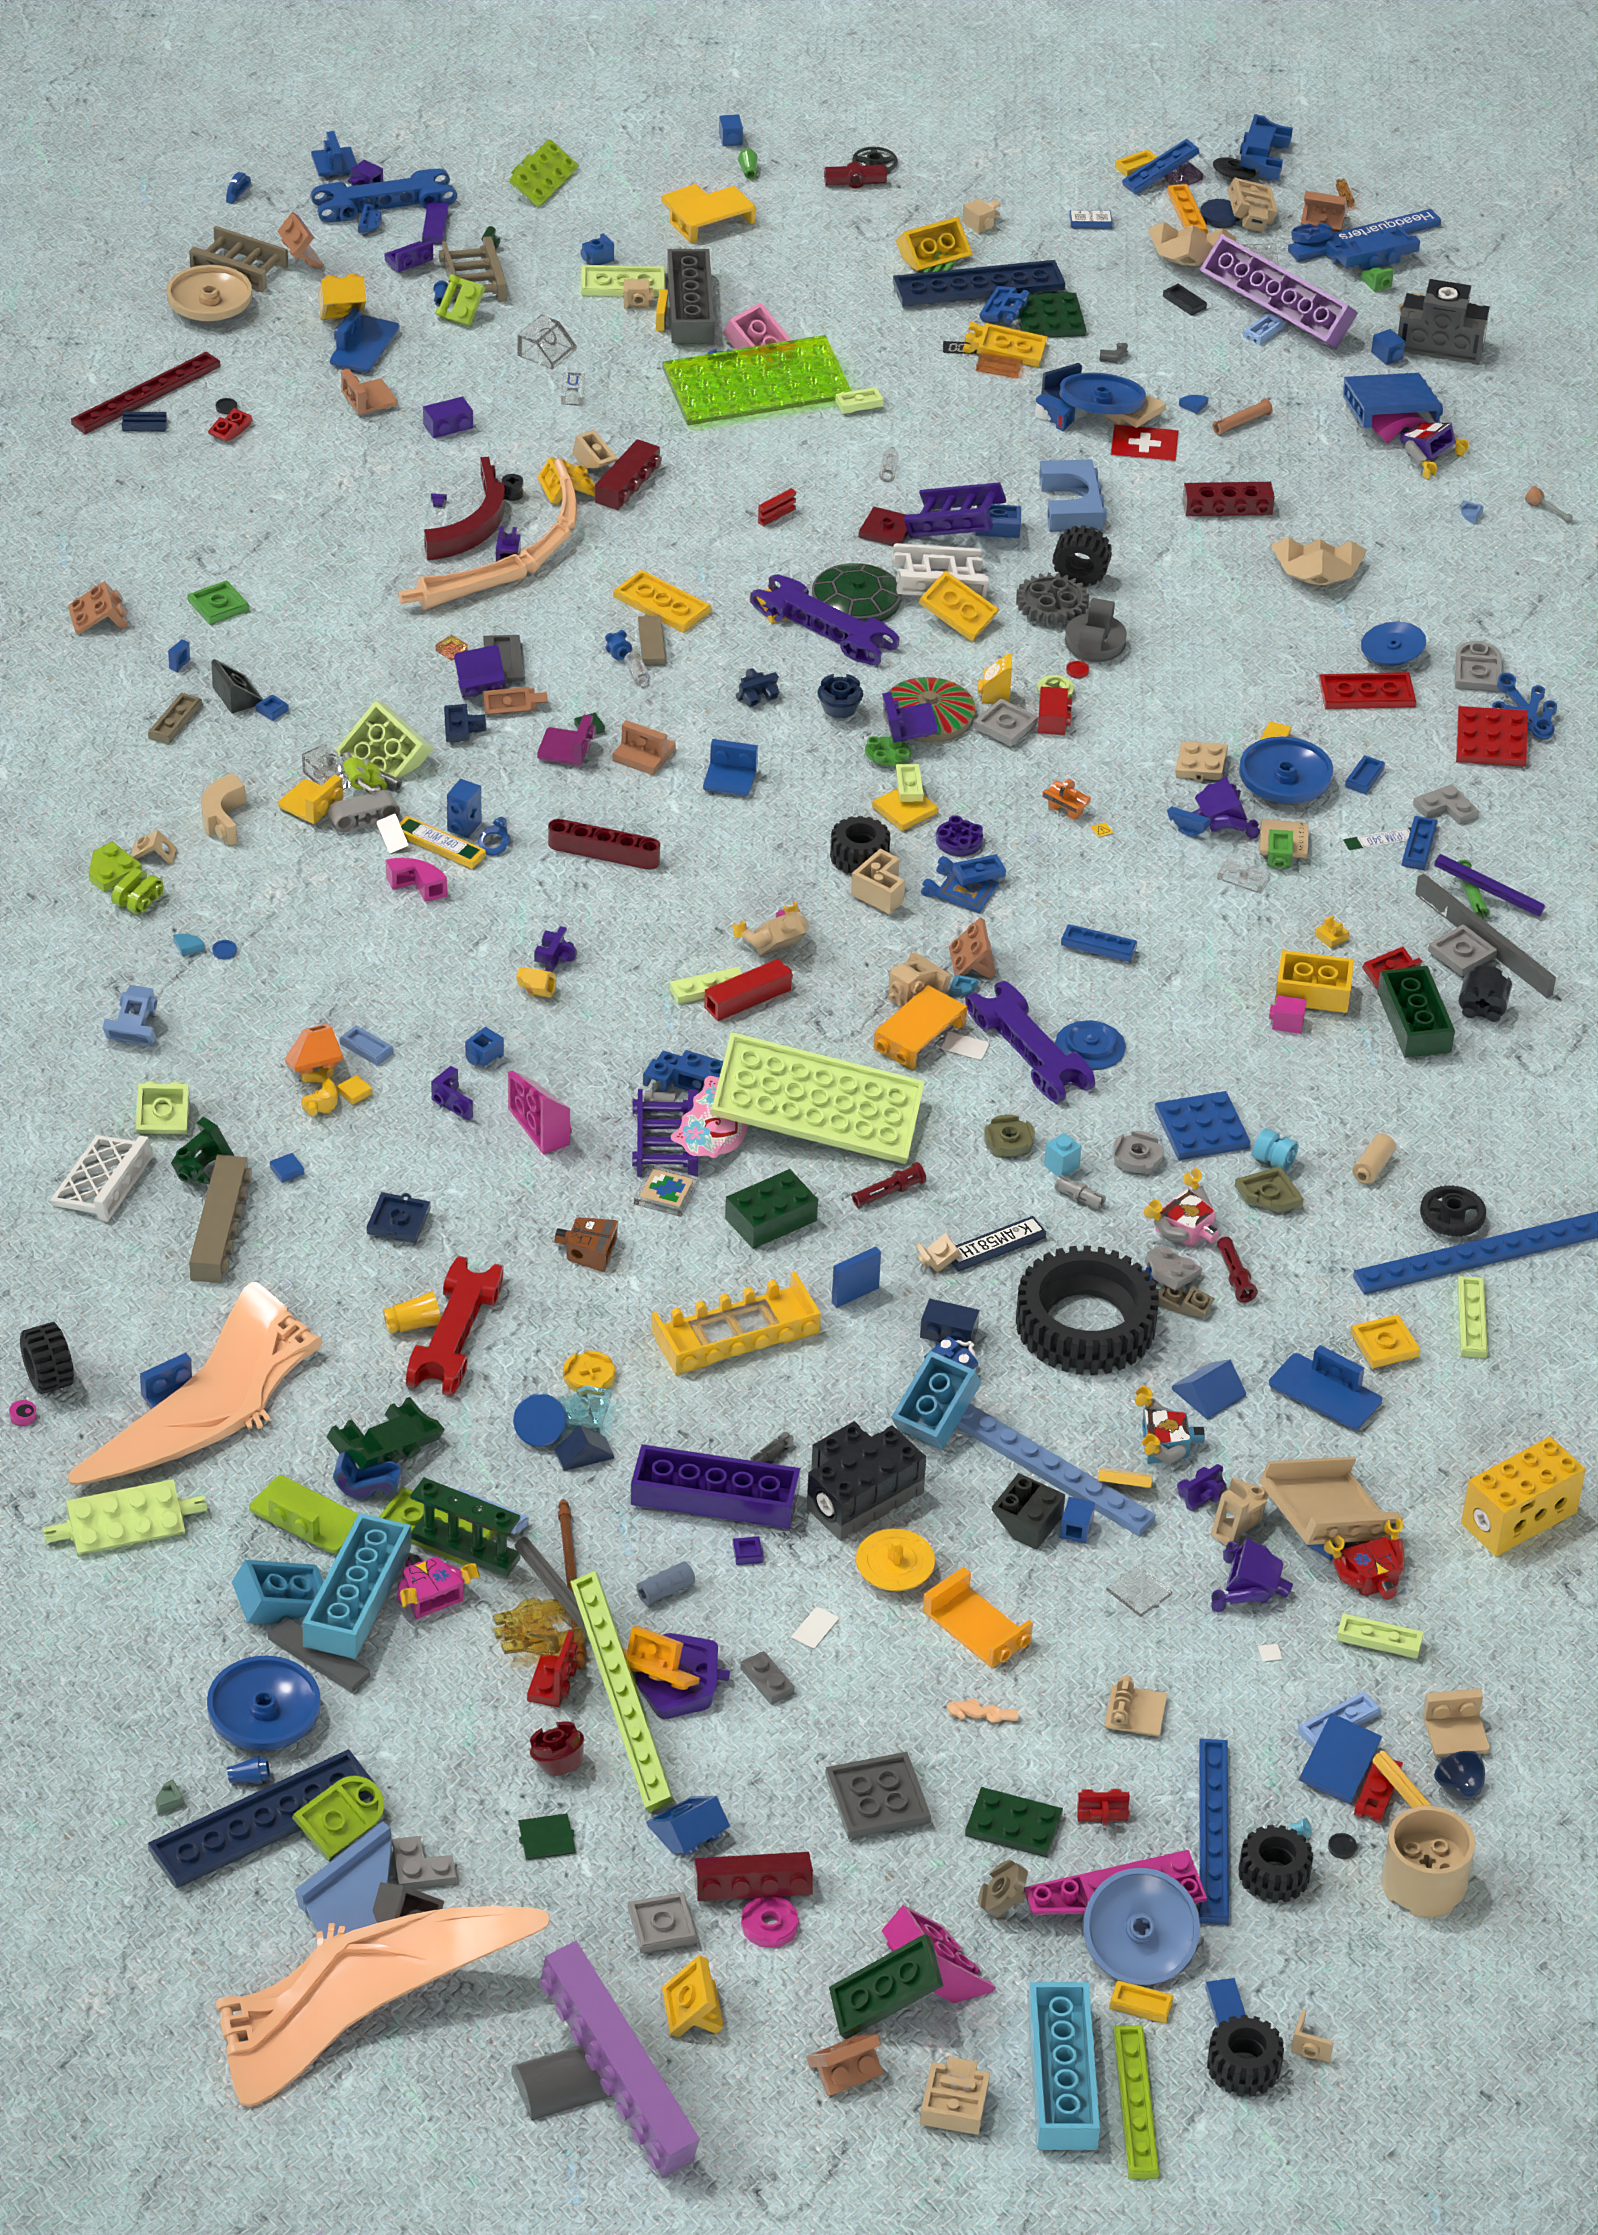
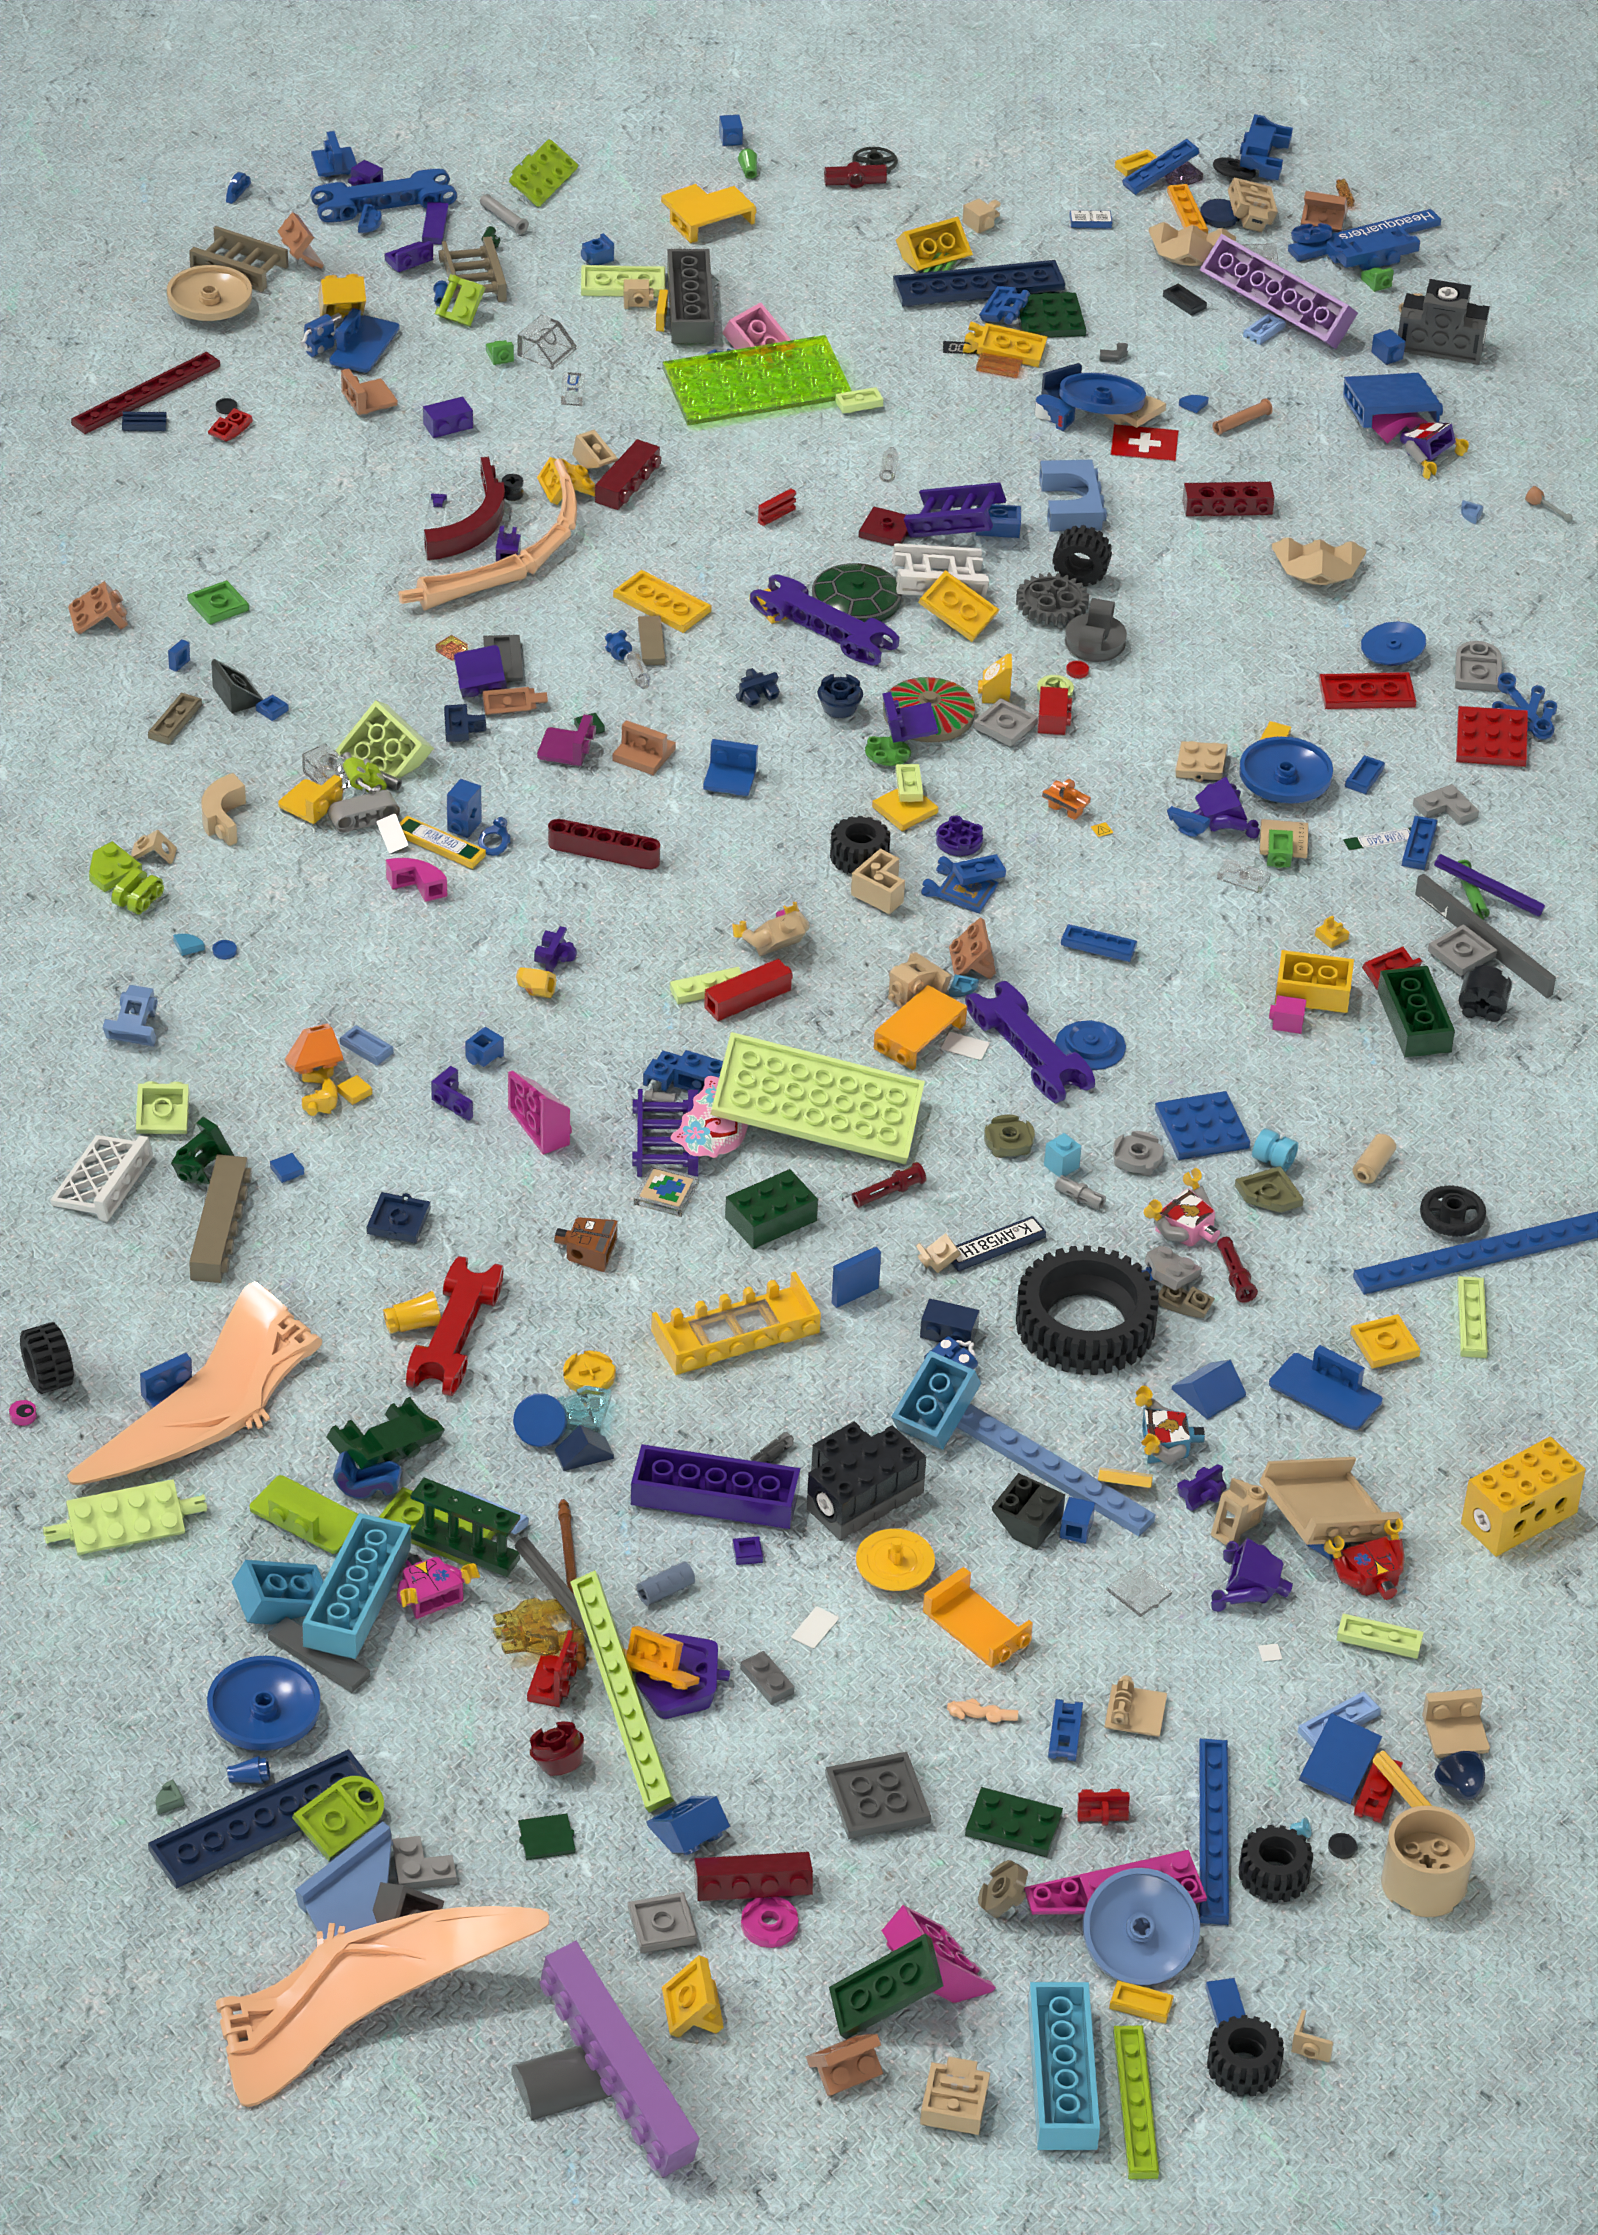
none -> blue piece [301,313,342,357]
none -> light grey pin [480,194,529,234]
none -> bright green bracket [486,340,514,365]
none -> blue plate [1048,1699,1083,1762]

